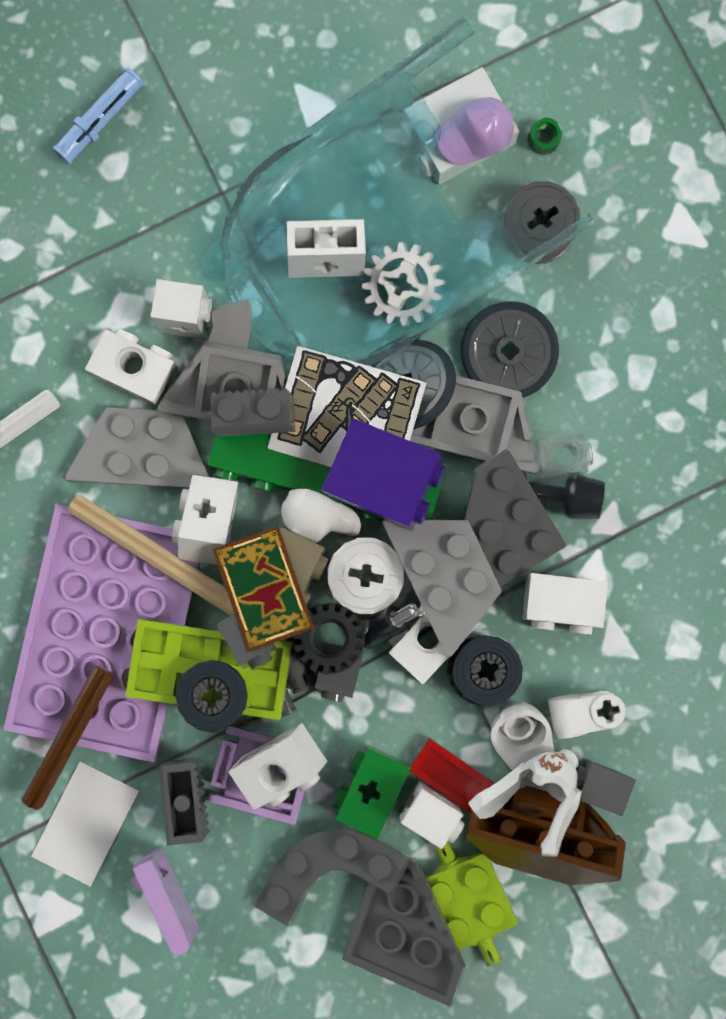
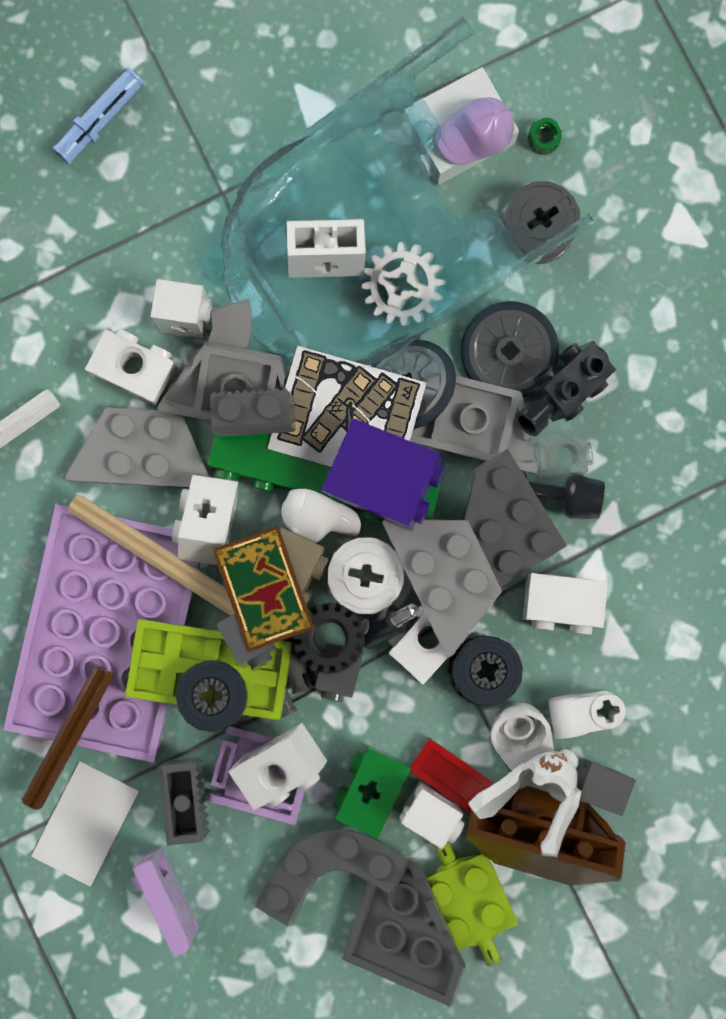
none -> black brick [515,341,616,437]

